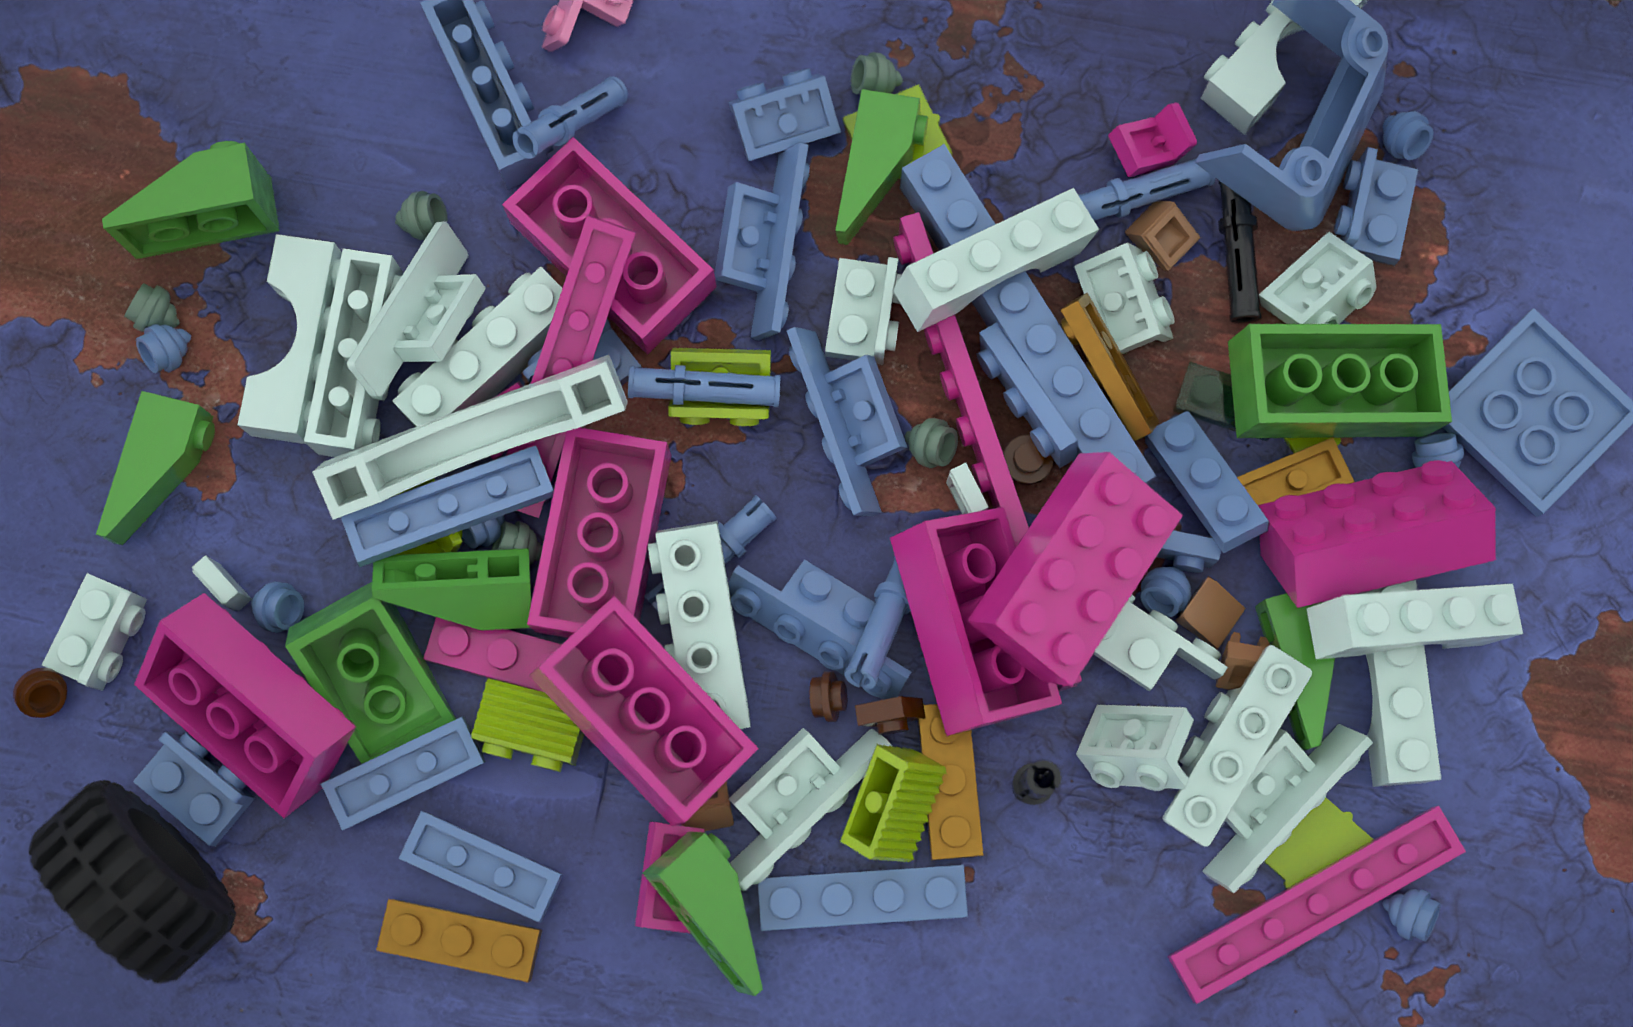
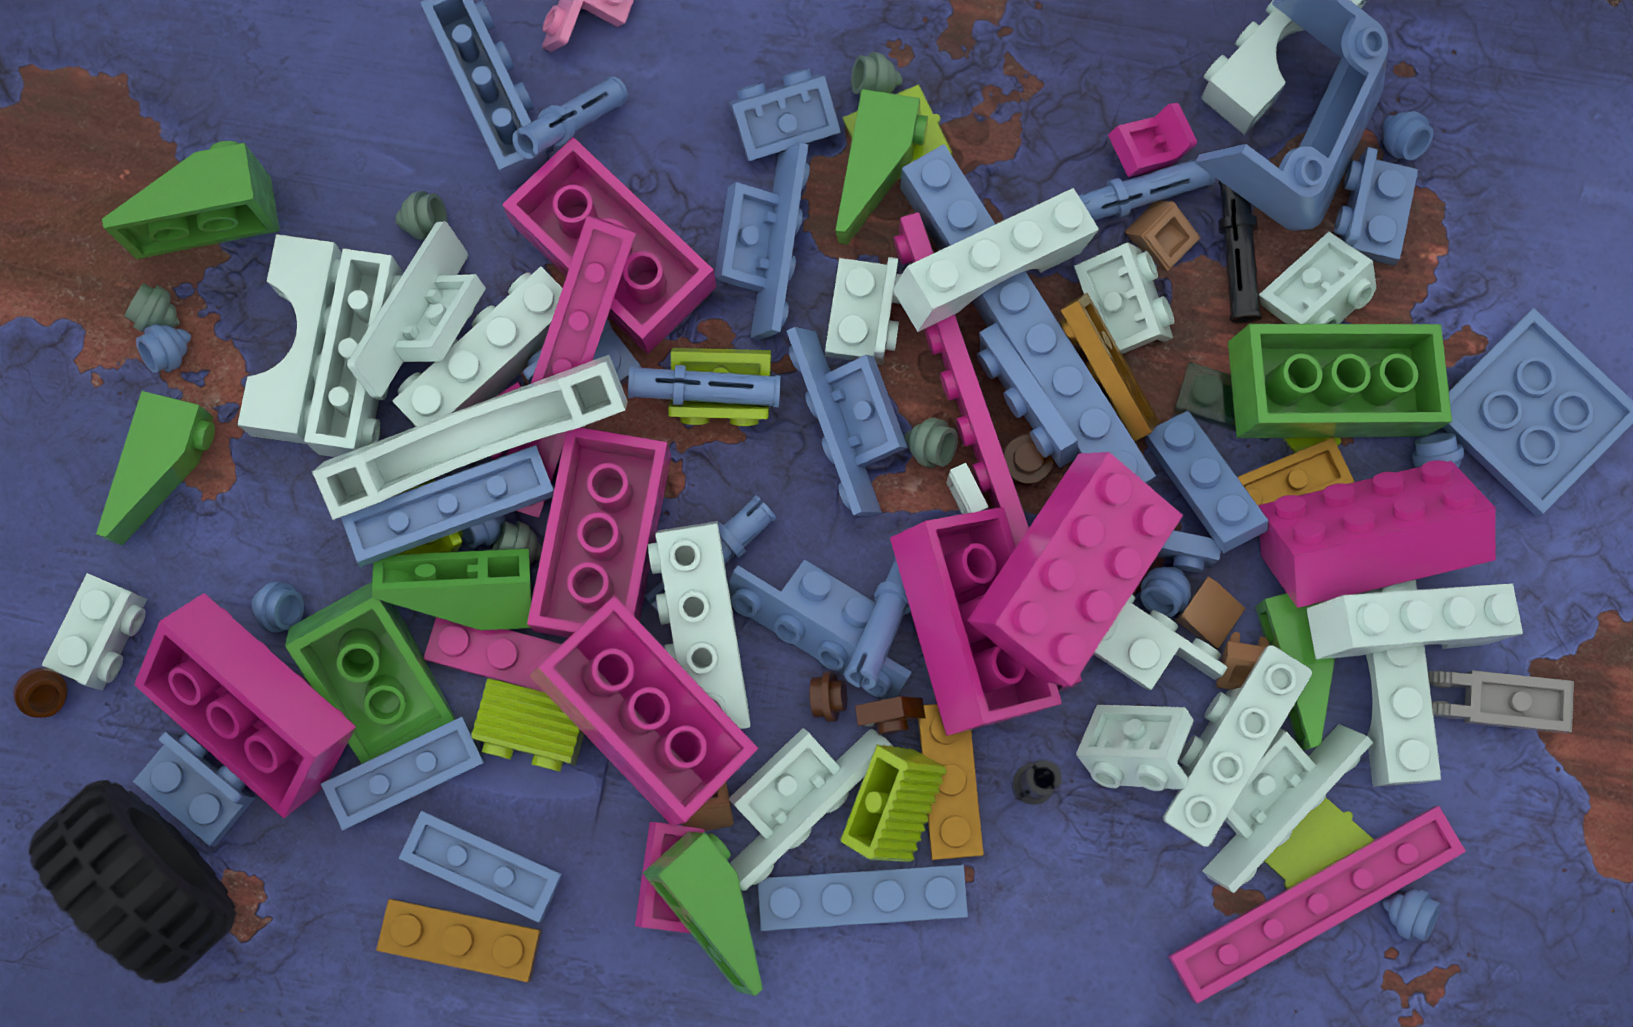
light aqua tile [192,555,252,611] -> none
none -> light grey hinge [1428,670,1574,734]

